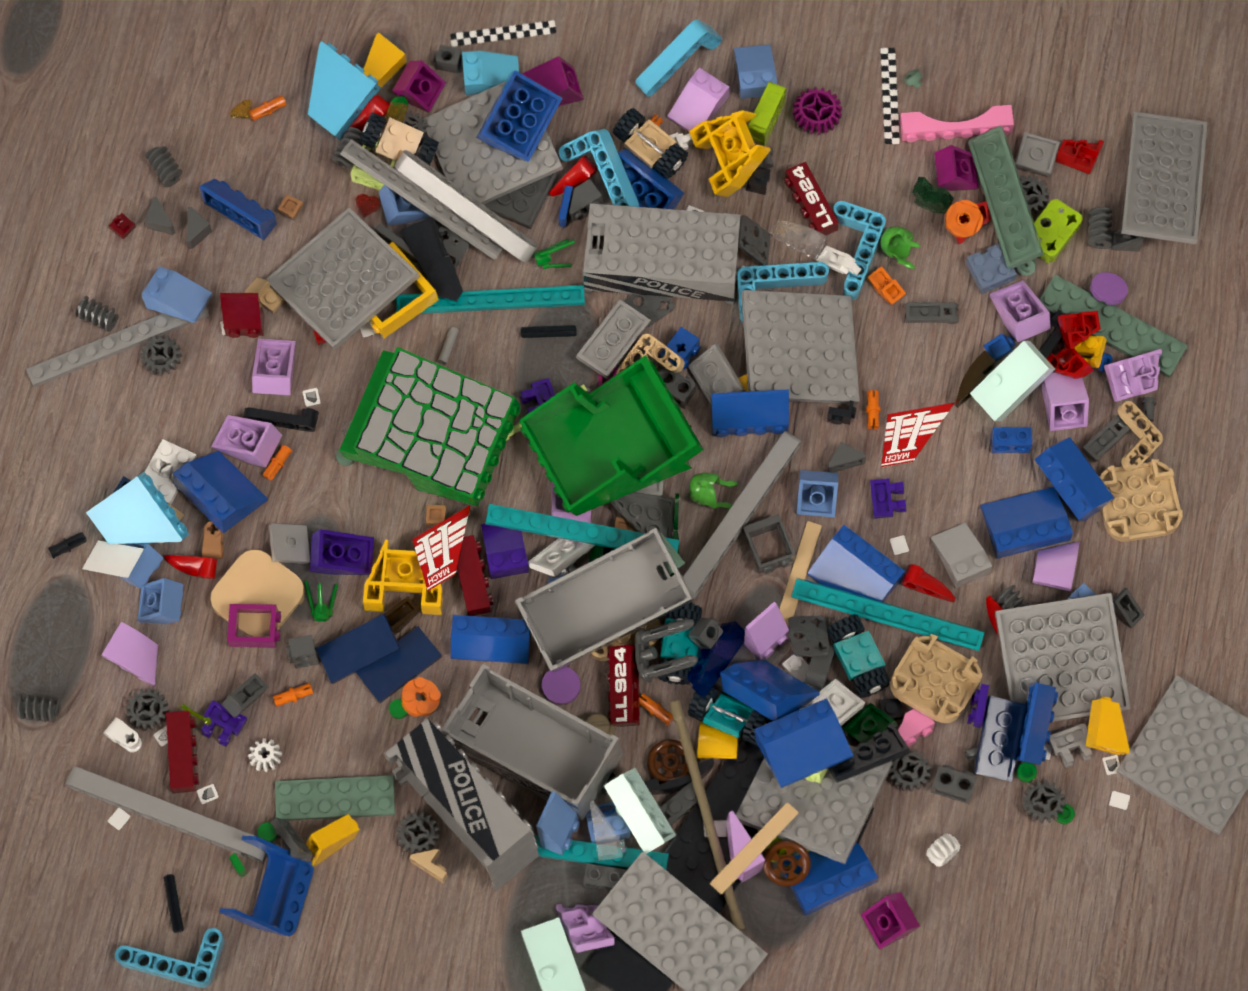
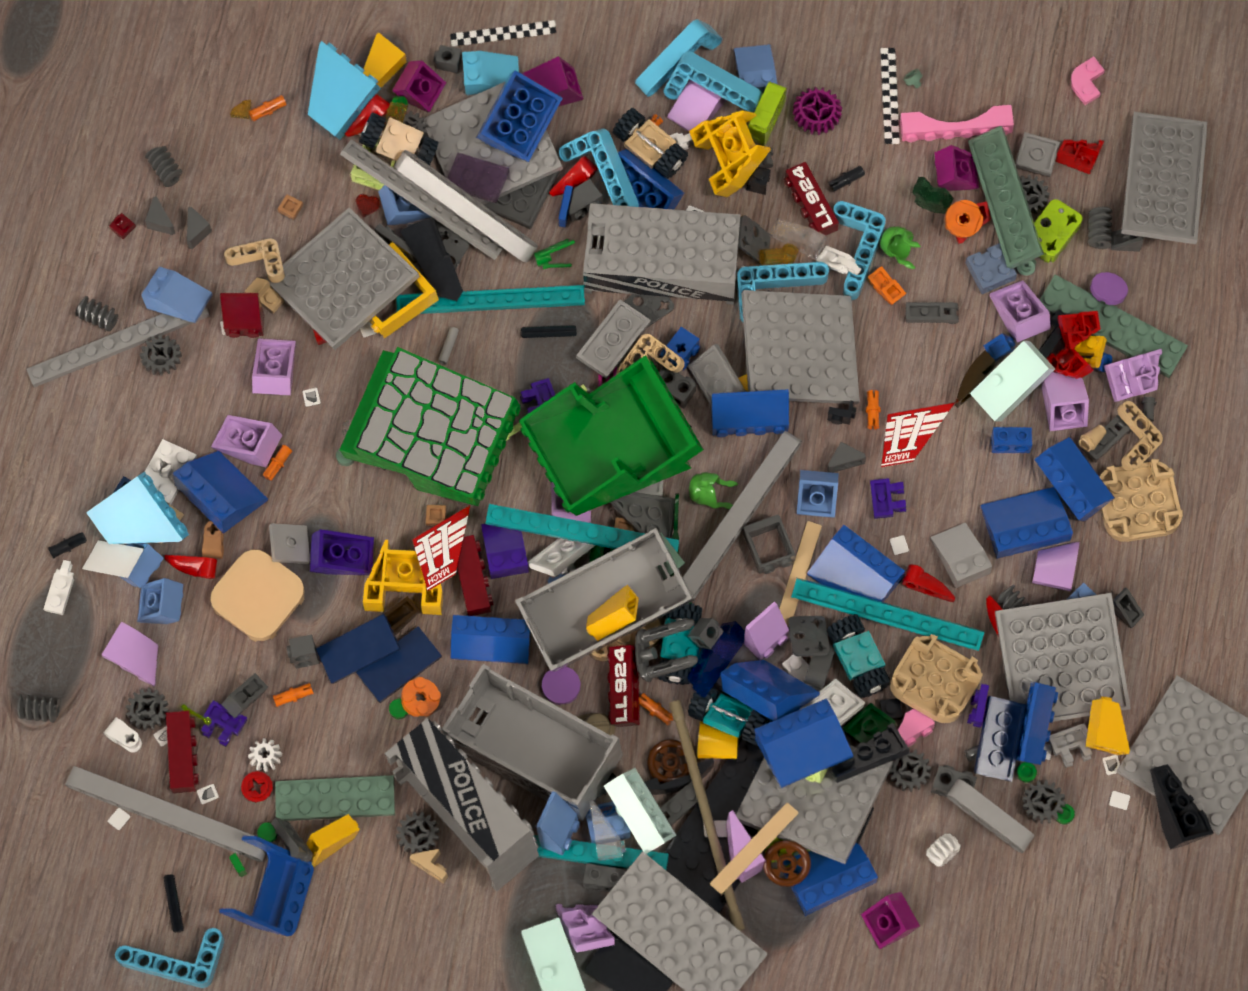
blue slope [199,179,277,240] -> none
magenta window [227,604,281,648] -> none
black beam [243,407,319,432] -> none
green plant [304,580,338,622] -> none
dark grey piece [331,127,362,169] -> none
none -> white hinge [44,560,74,615]
none -> tan beam [224,239,285,283]
none -> red gear [241,771,273,803]
none -> clear purple plate [447,152,510,203]
none -> yellow slope [586,585,639,641]
none -> medium azure beam [664,52,763,112]
none -> clear yellow piece [759,243,799,266]
none -> black axle [828,166,865,192]
none -> light grey beam [947,779,1034,853]
none -> bright pink plate [1071,57,1105,105]
none -> tan cone [1079,425,1106,452]
none -> black wedge [1150,764,1214,850]

